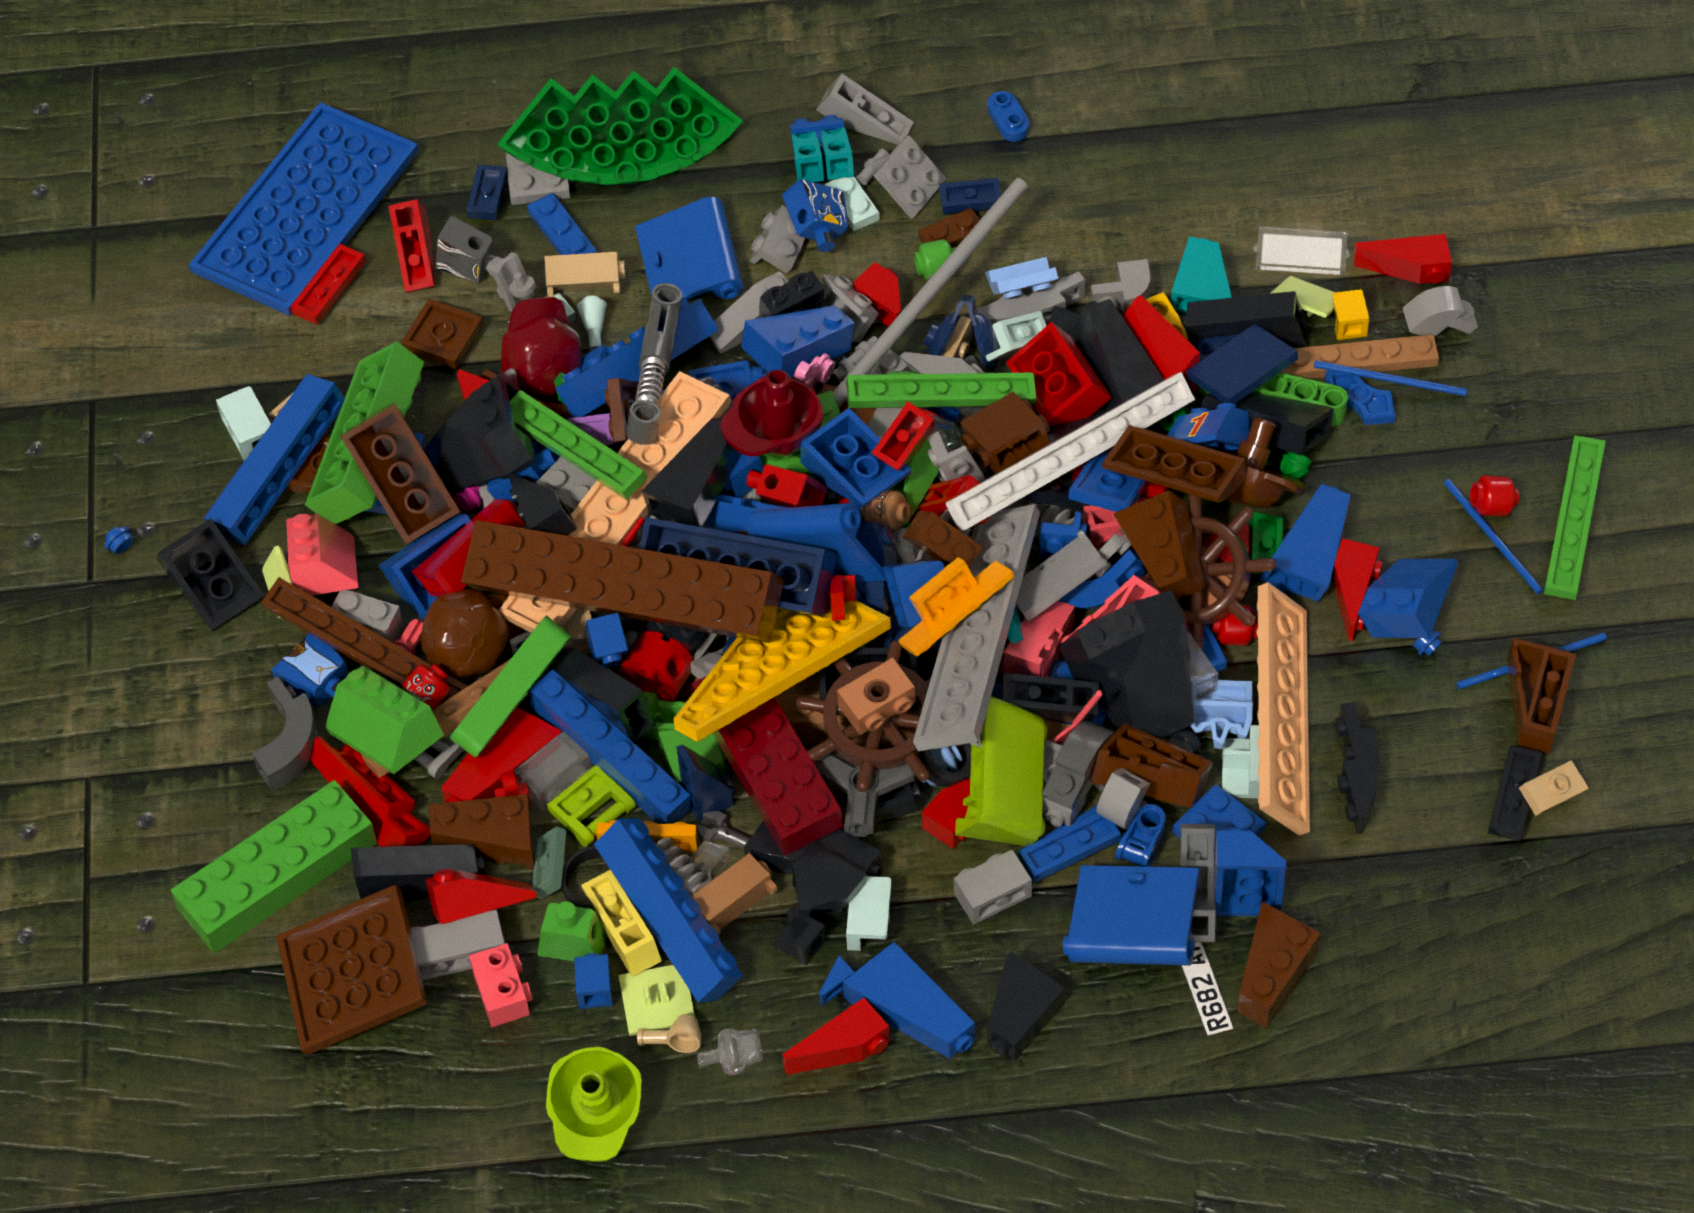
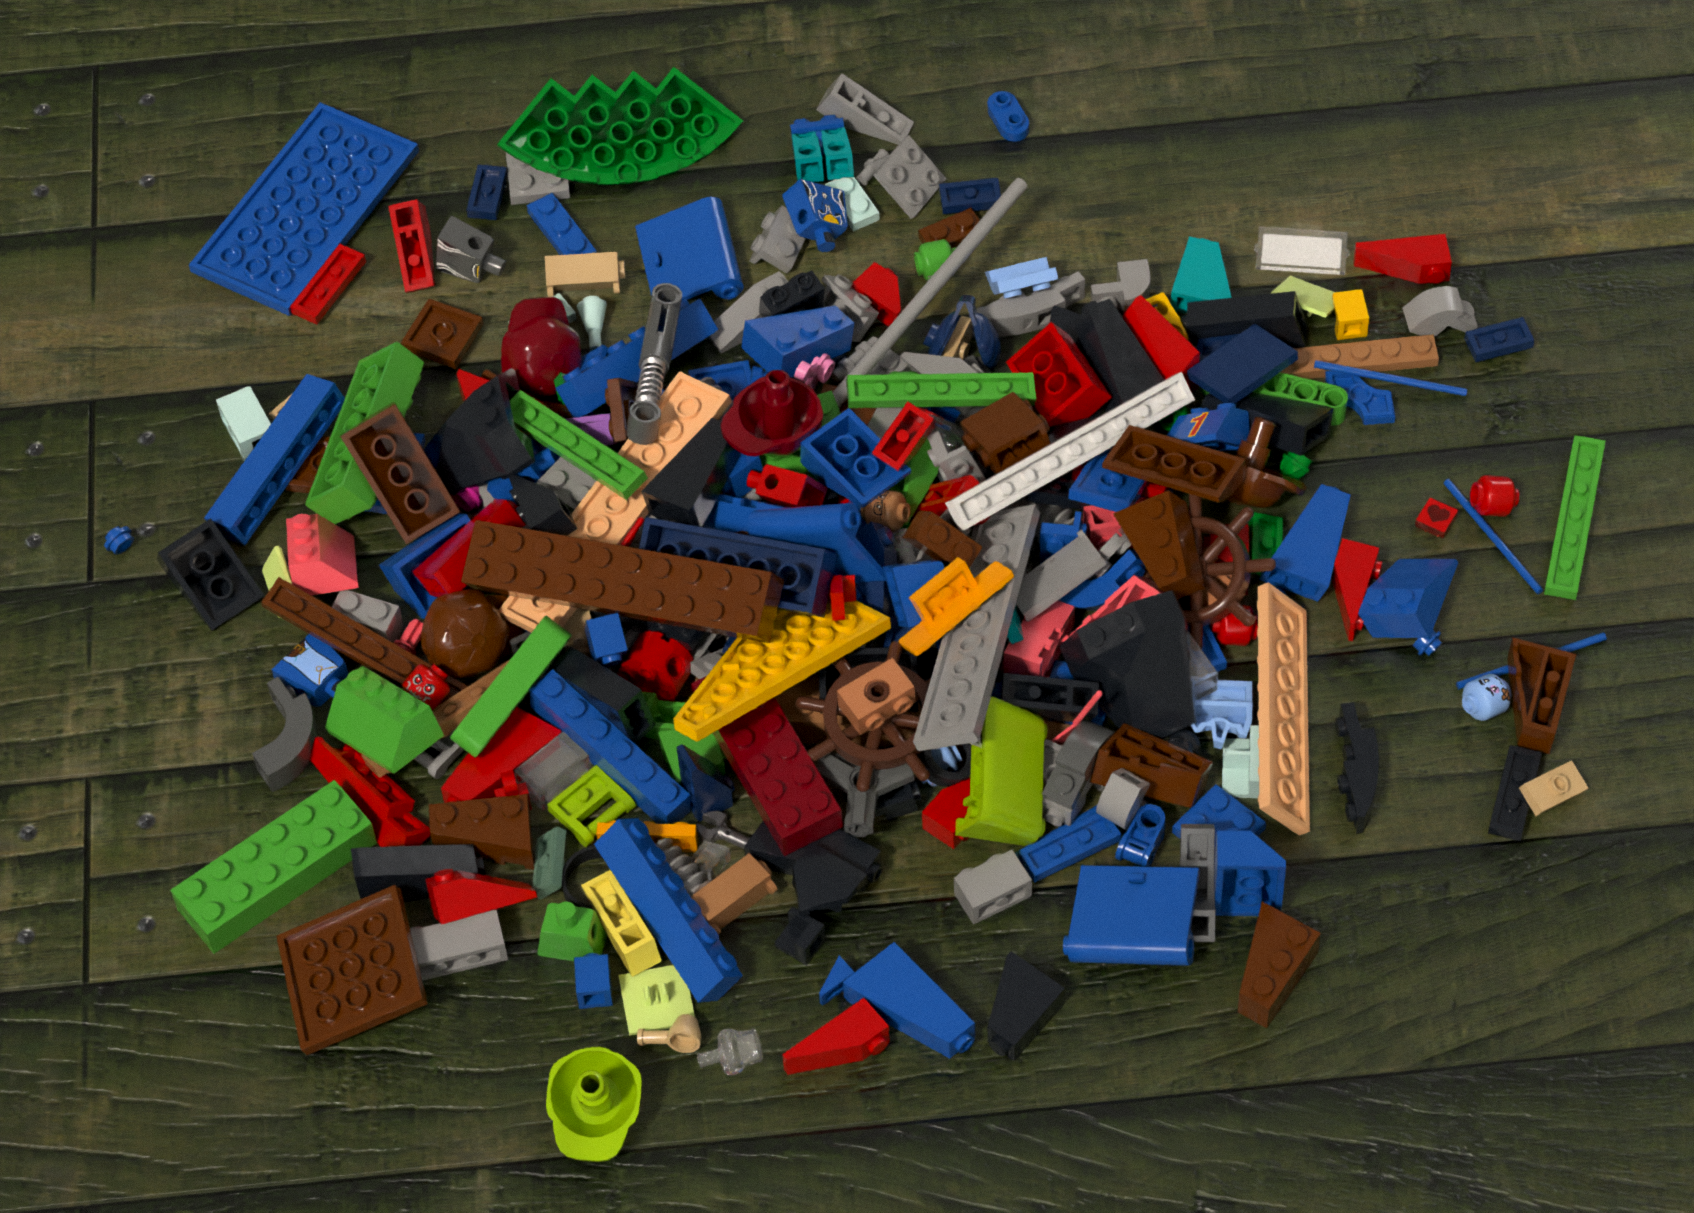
coral brick [469,943,533,1027] -> none
light grey hips [486,252,536,312] -> none
light aqua panel [846,876,891,951] -> none
light aqua panel [986,311,1046,362] -> none
white sticker [1182,942,1234,1035] -> none
none -> tile [1415,498,1458,539]
none -> light blue head [1462,674,1512,721]
none -> dark blue plate [1464,317,1534,362]

